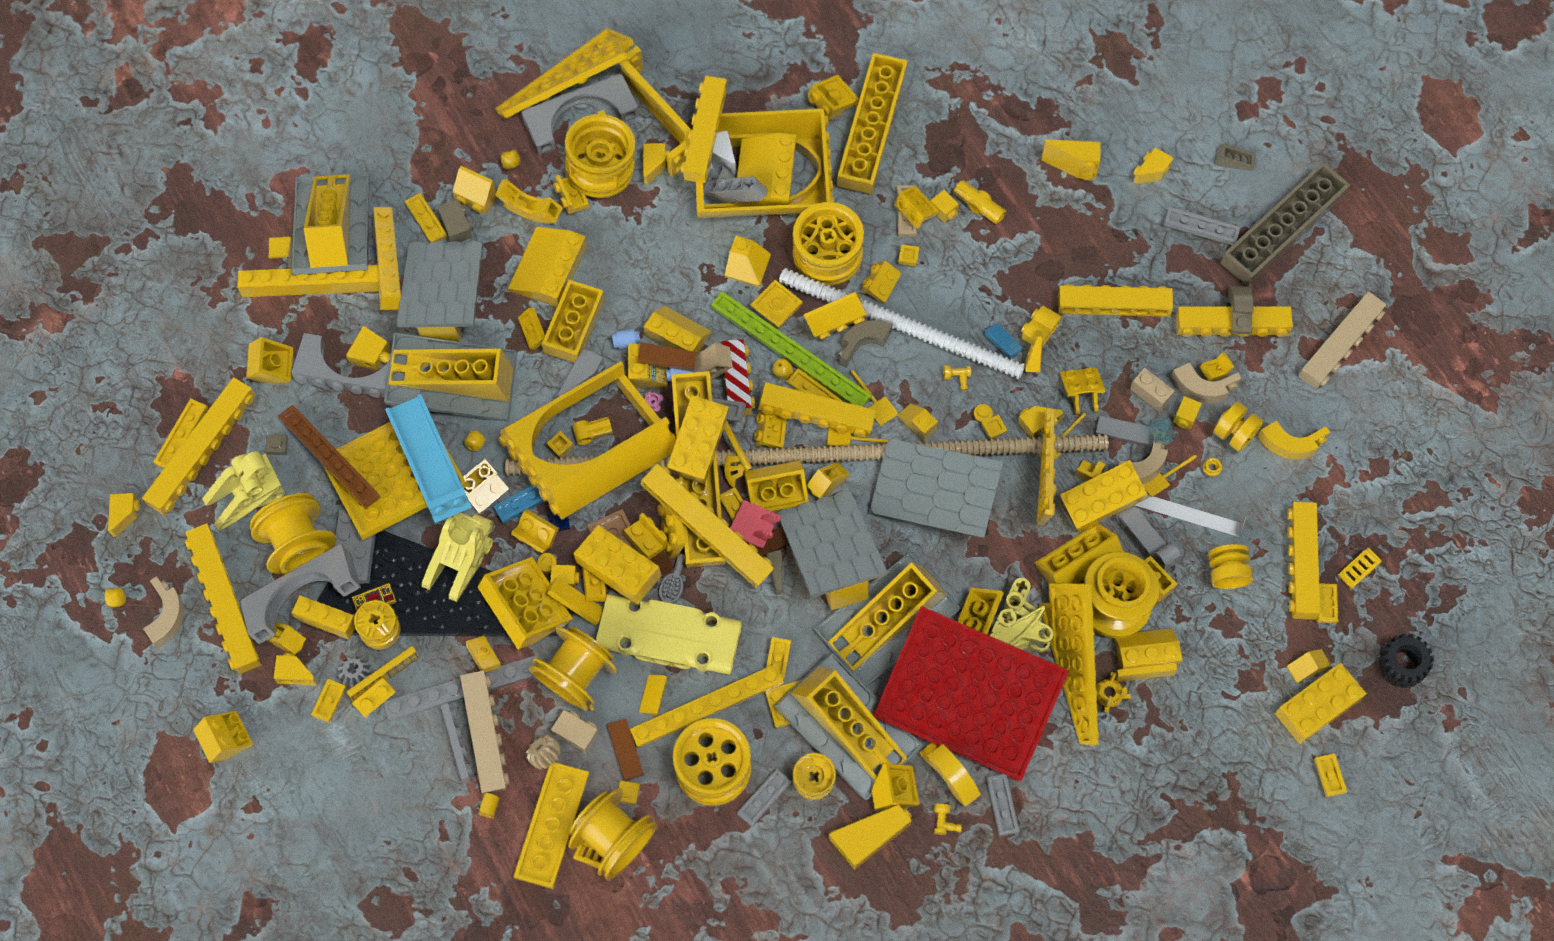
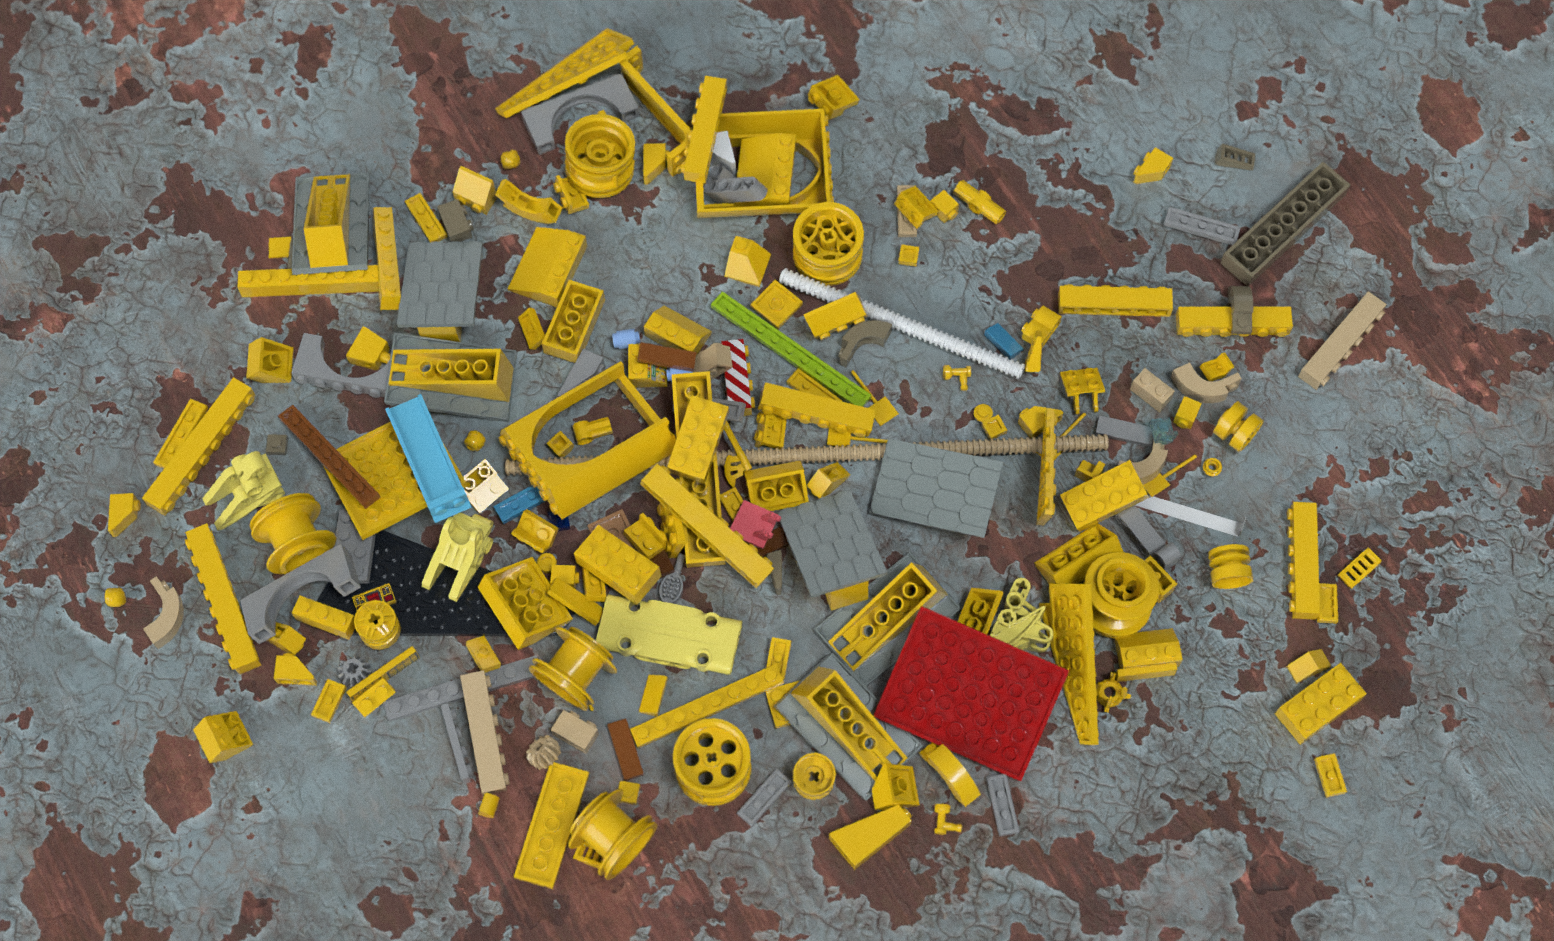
bright pink plate [645,392,663,412] -> none
yellow piece [772,358,793,380] -> none
yellow brick [837,53,908,194] -> none
yellow bracket [860,260,902,304] -> none
yellow slope [897,403,938,442] -> none
yellow slope [1042,139,1100,180] -> none
yellow arch [1258,420,1330,460] -> none
black tyre [1378,634,1434,688] -> none

